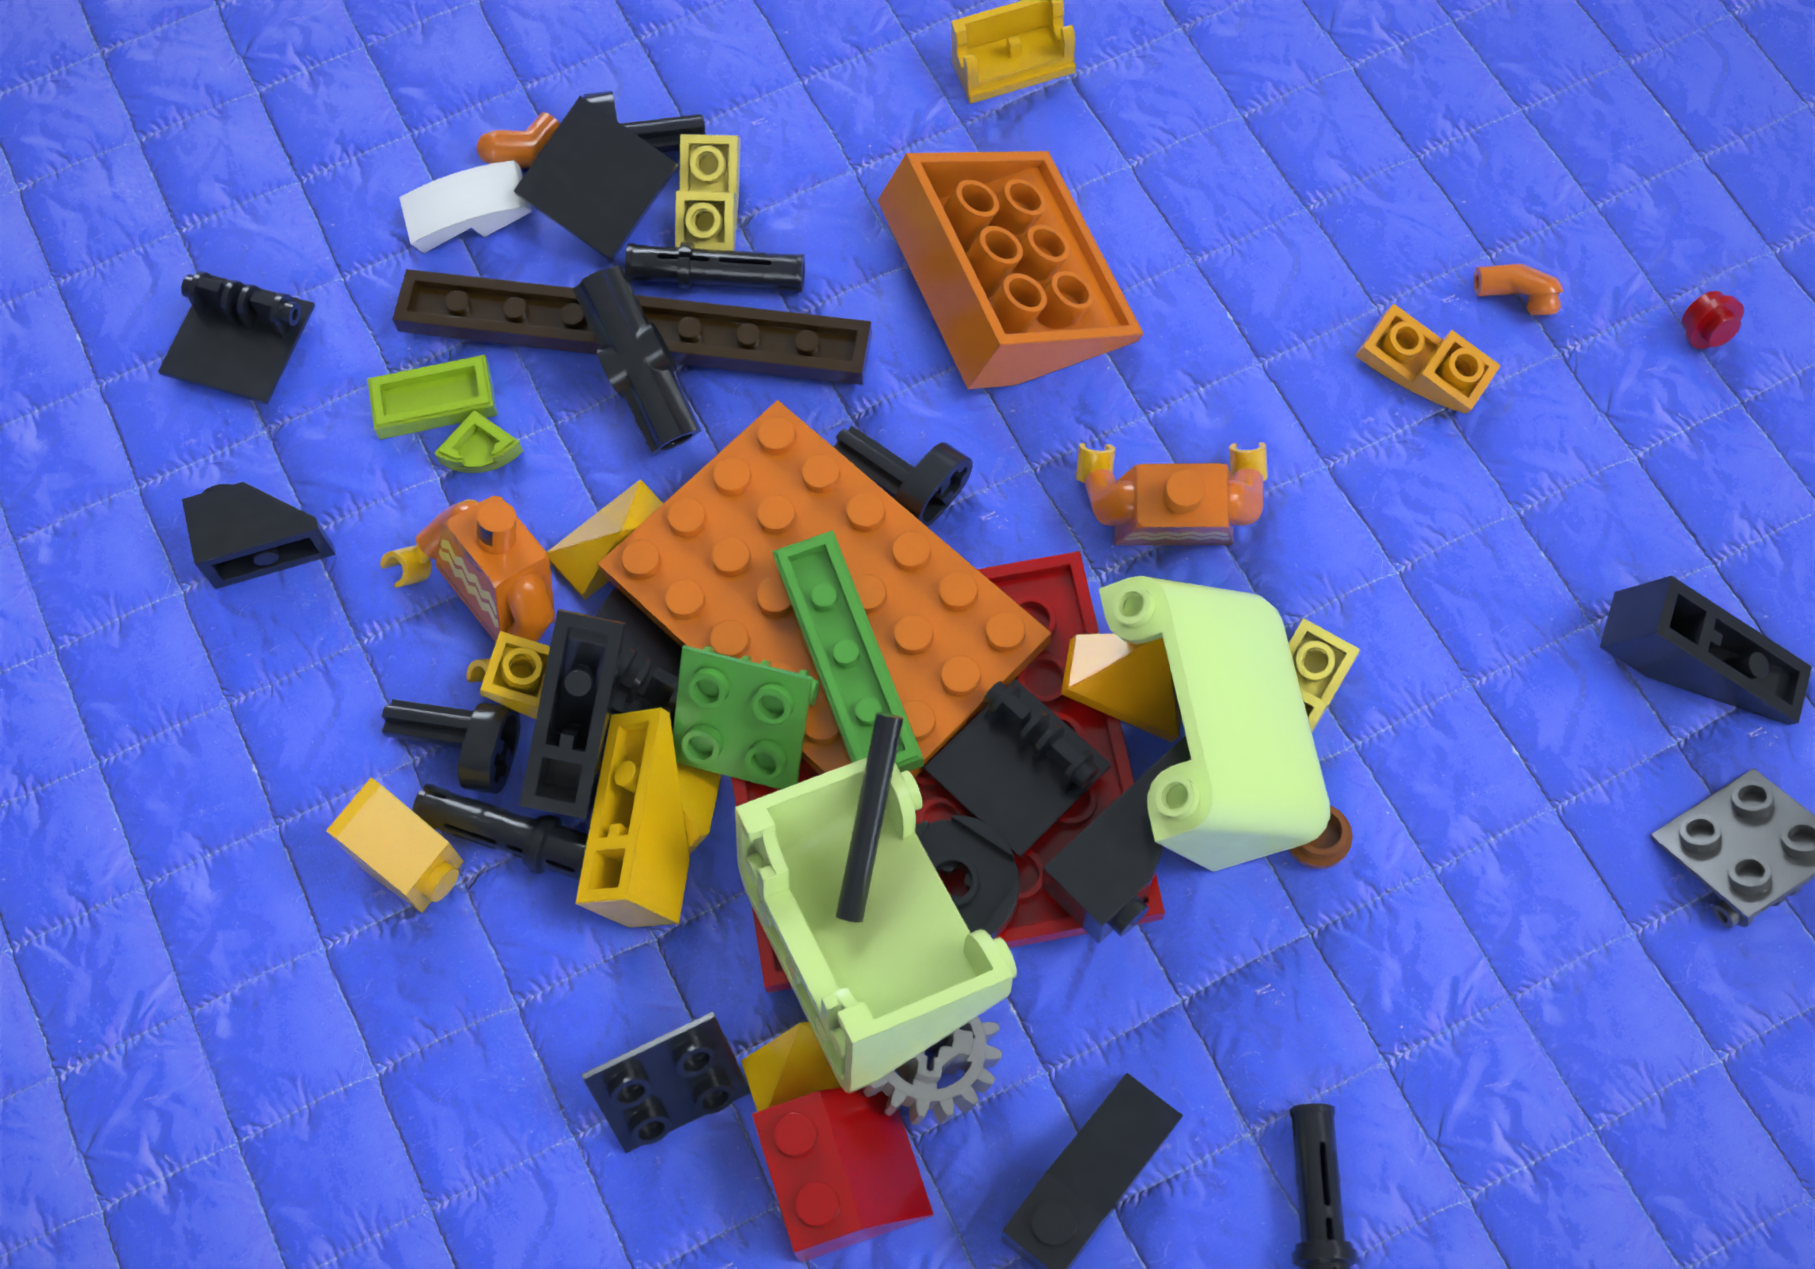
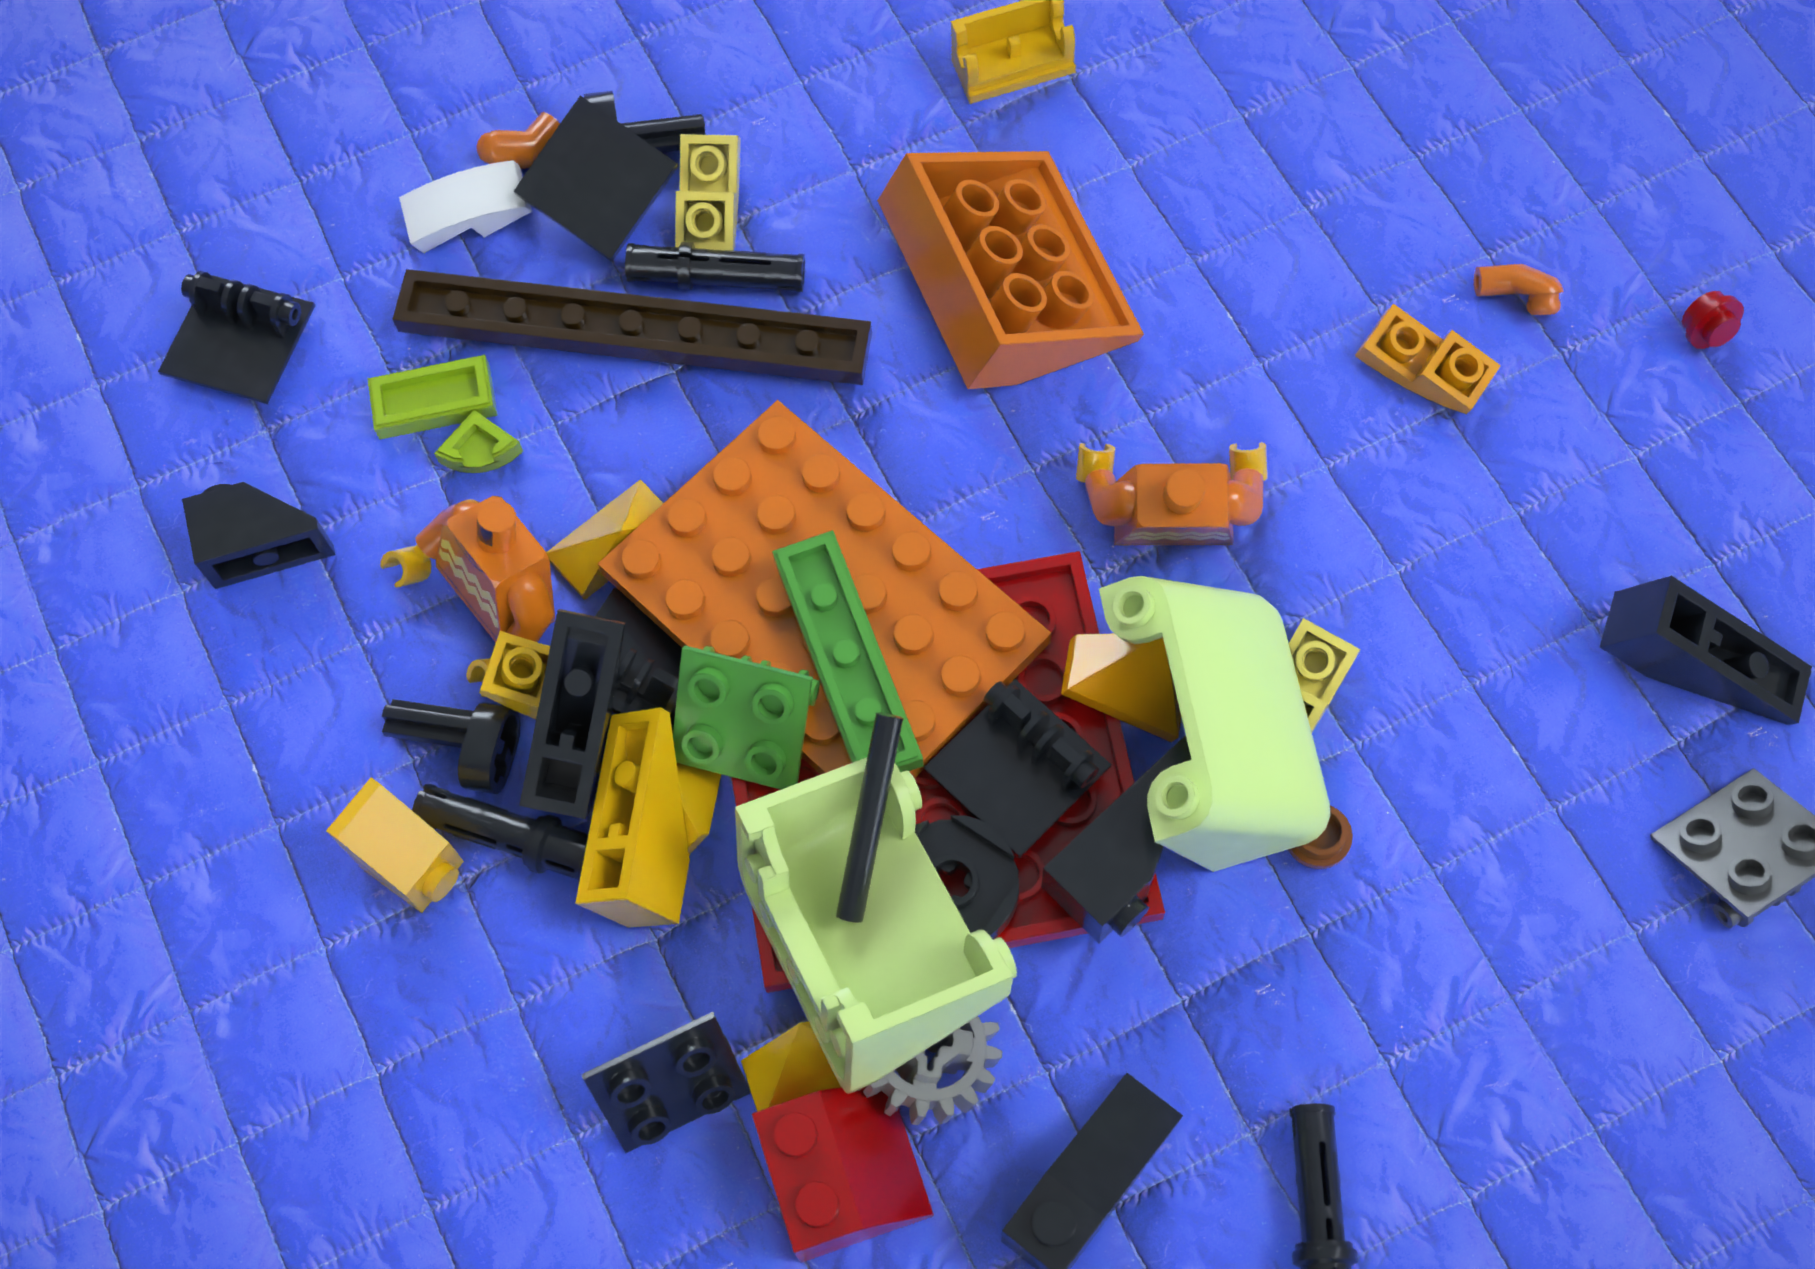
black piece [572,265,702,454] -> none
black piece [834,426,973,527] -> none

